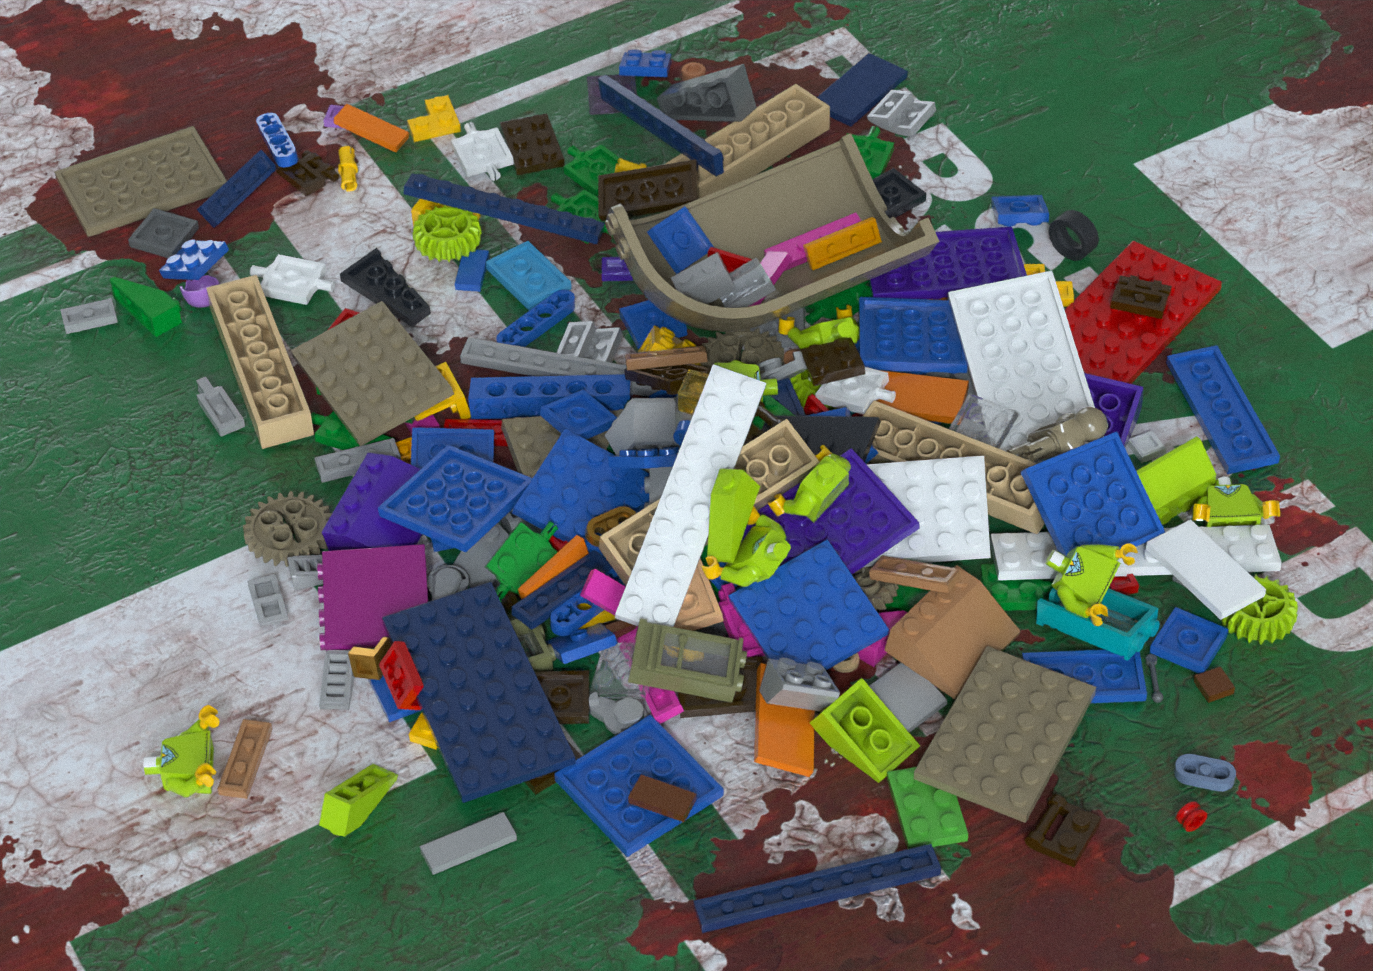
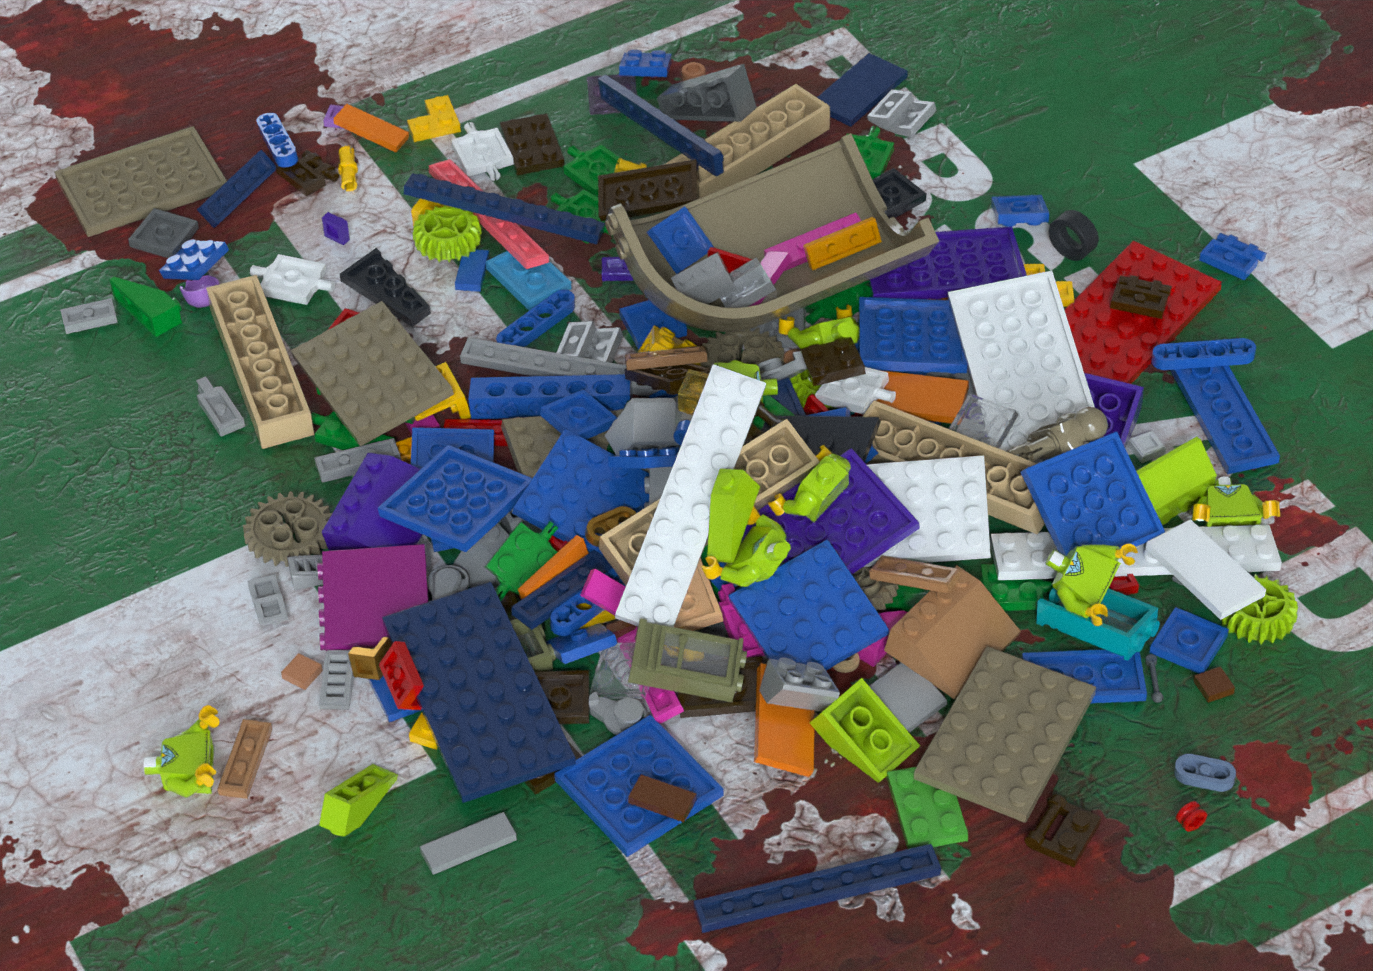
none -> nougat tile [281,653,323,690]
none -> dark purple plate [321,212,350,246]
none -> coral tile [429,159,549,270]
none -> blue beam [1151,338,1256,370]
none -> blue plate [1199,233,1267,281]

